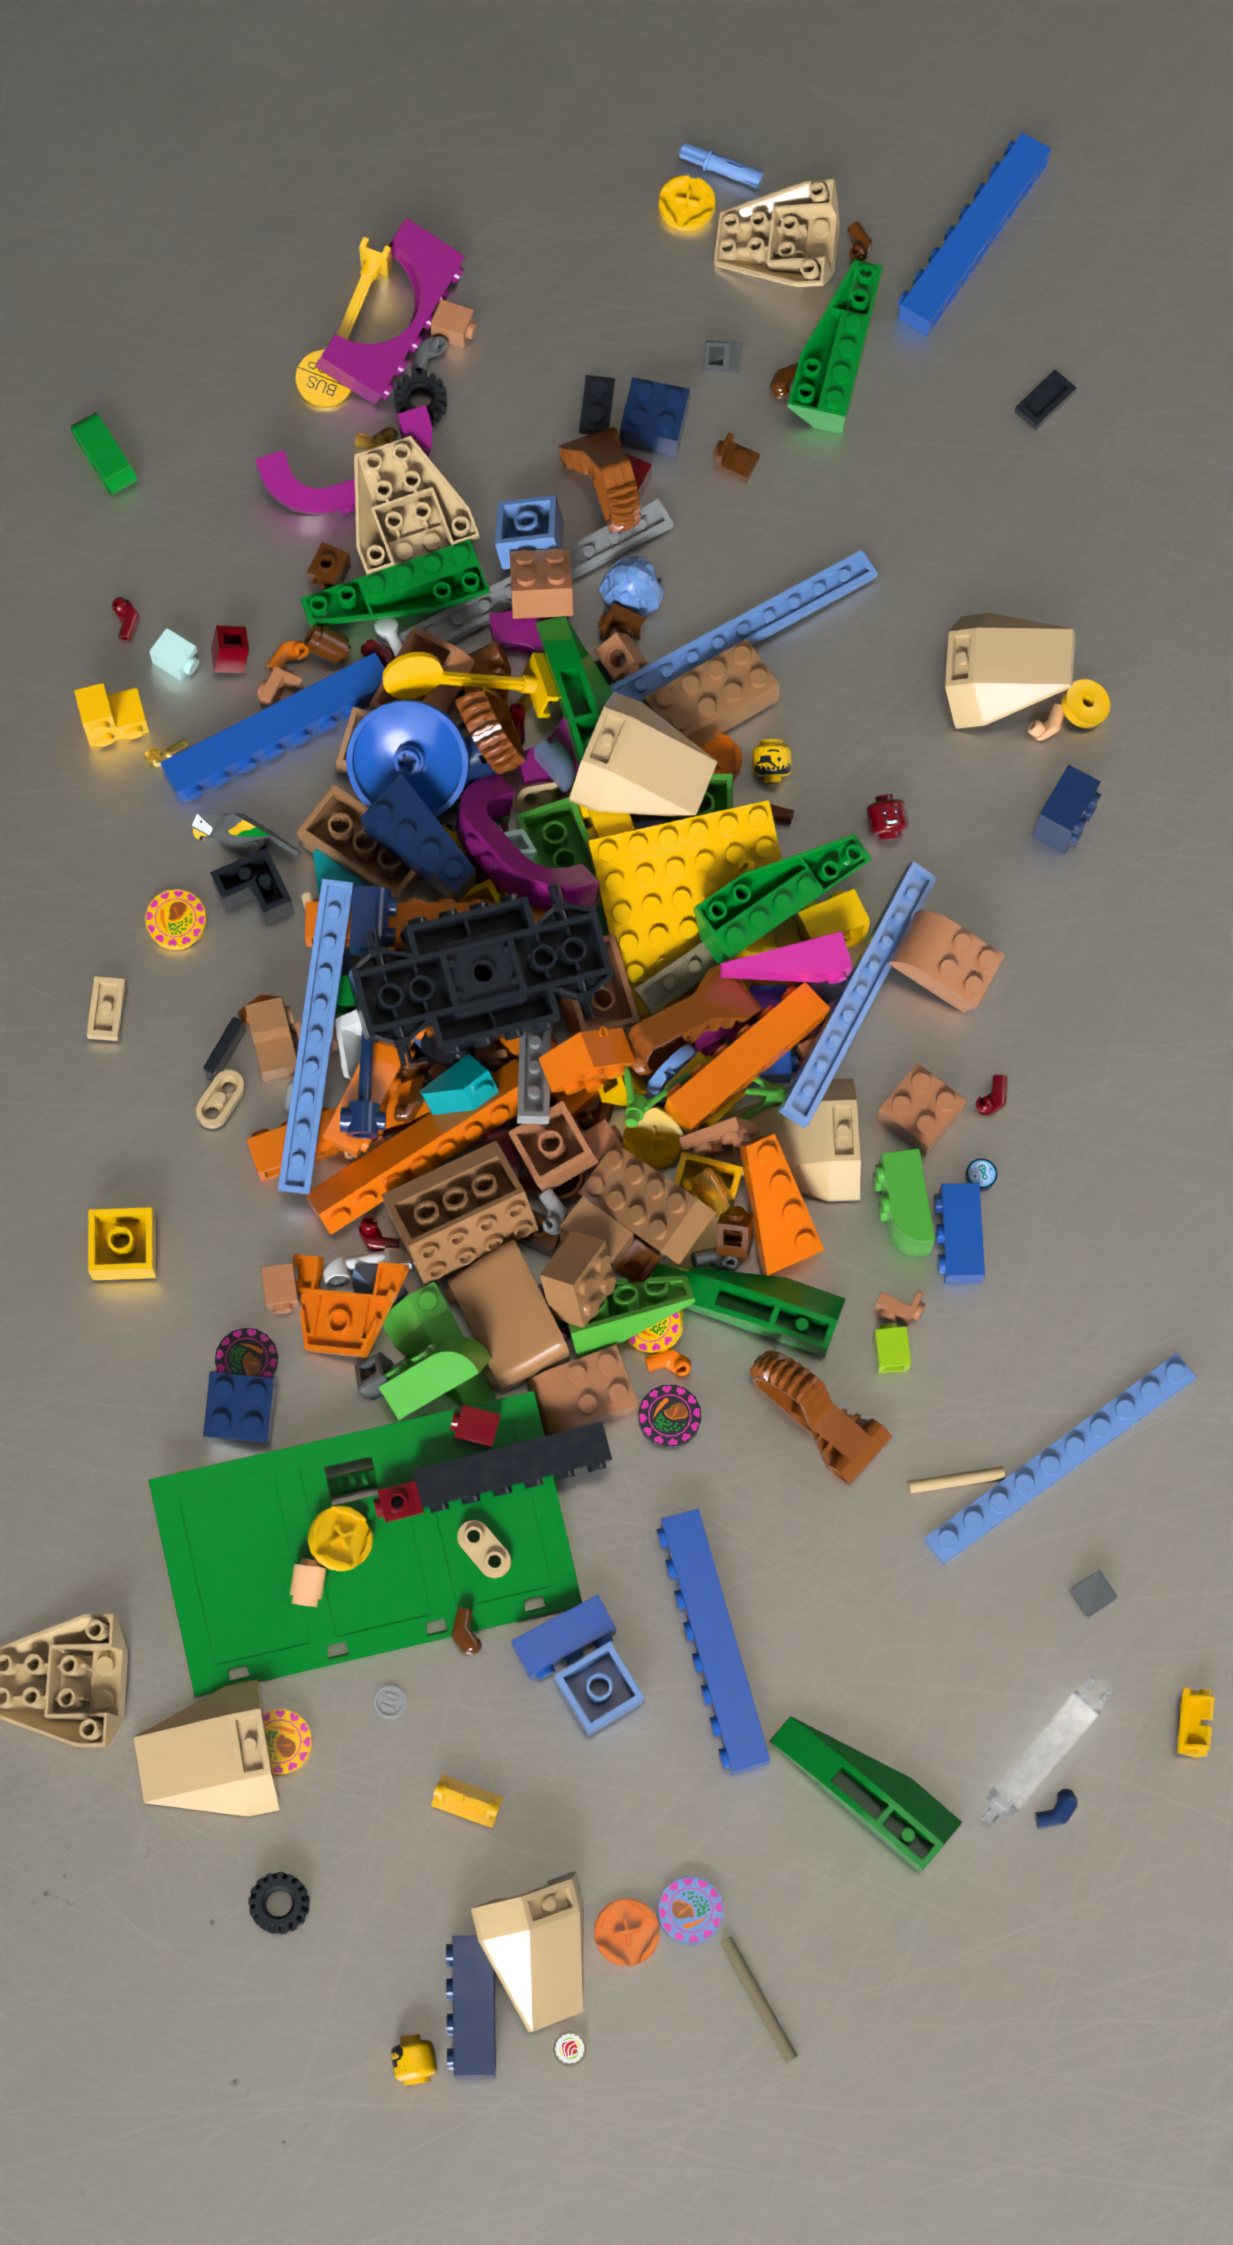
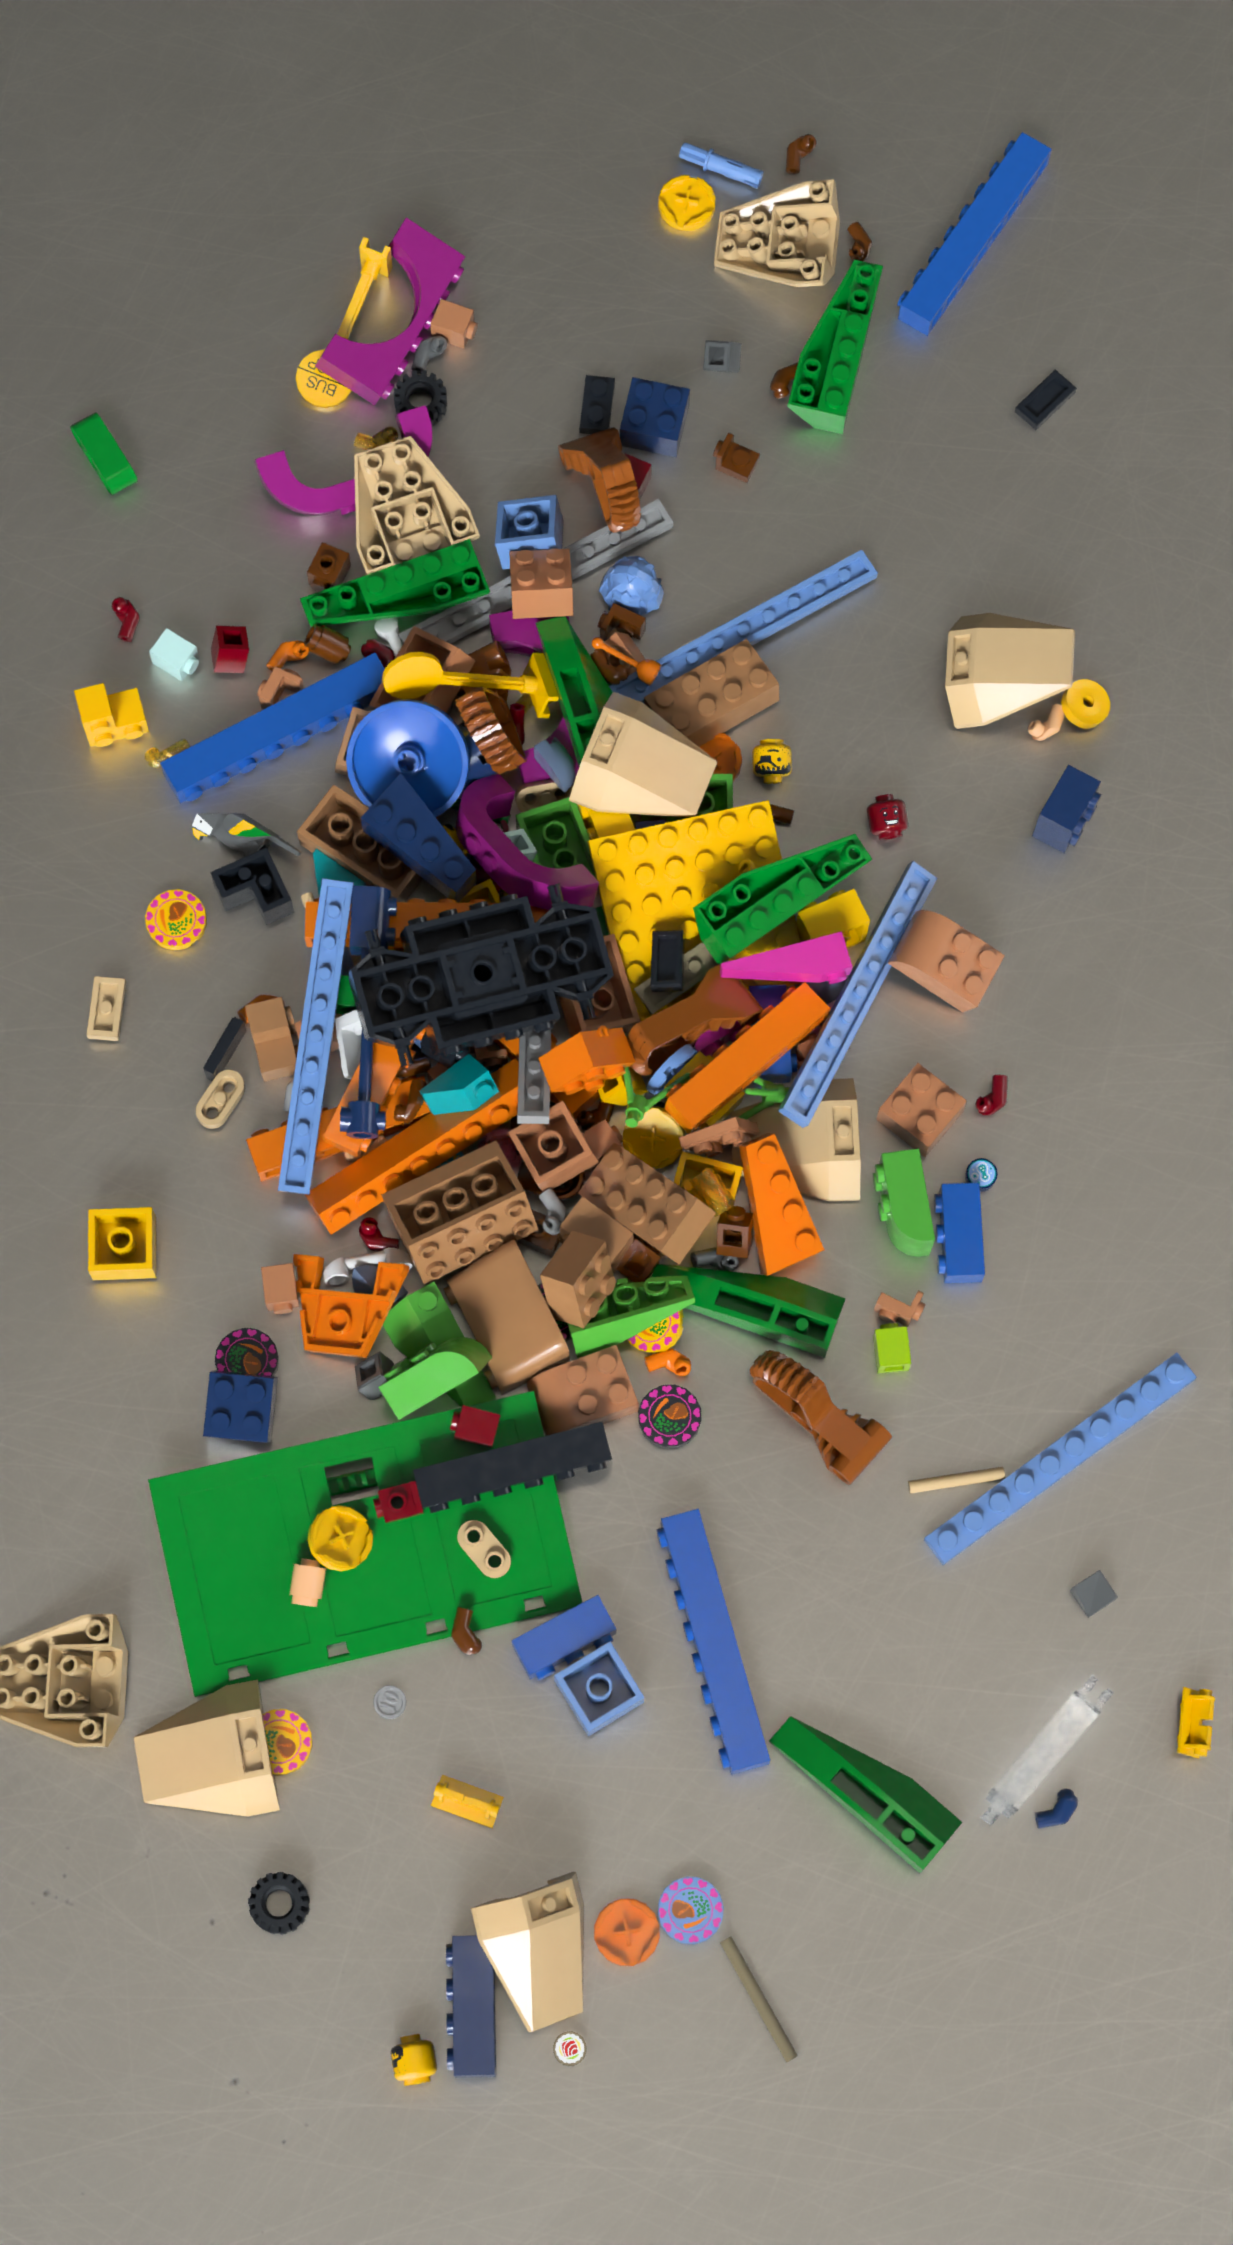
none -> reddish brown arm [590,649,628,685]
none -> orange hinge [592,637,662,686]
none -> black tile [650,930,685,992]
none -> reddish brown arm [786,134,817,174]

